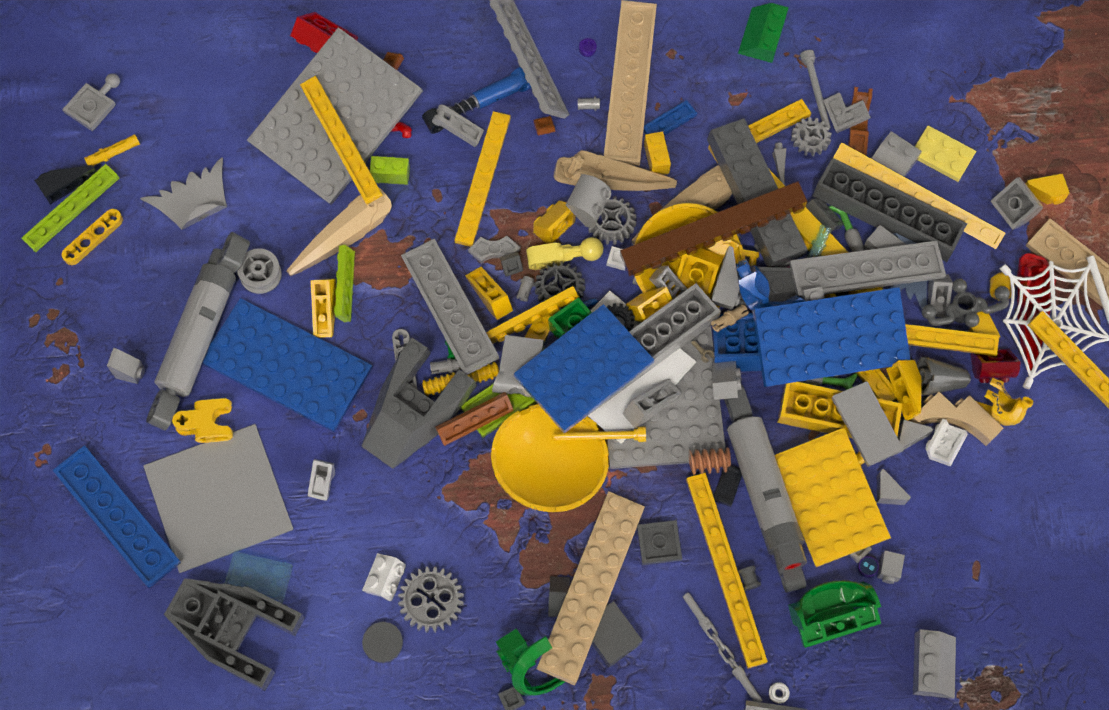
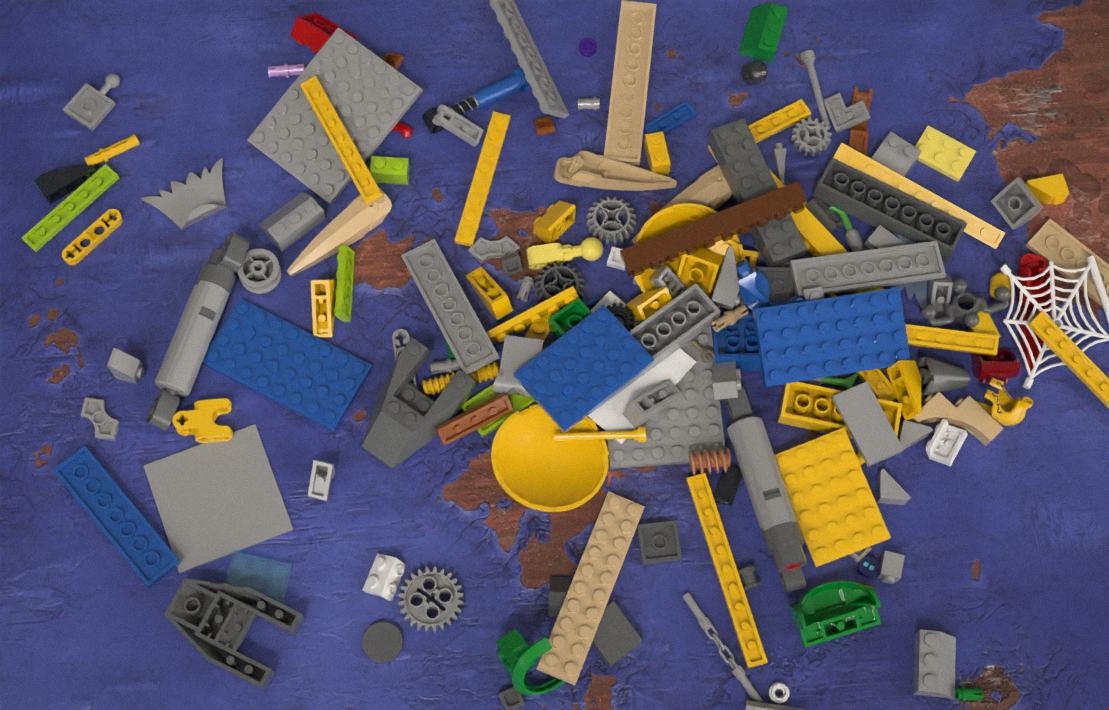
light grey brick [566,174,611,227] -> none
clear light blue pin [807,225,832,258] -> none
none -> light grey tile [81,397,120,441]
none -> light grey slope [258,192,326,252]
none -> lavender pin [268,63,305,78]
none -> clear smoke head [740,60,768,86]
none -> green pin [955,686,983,702]

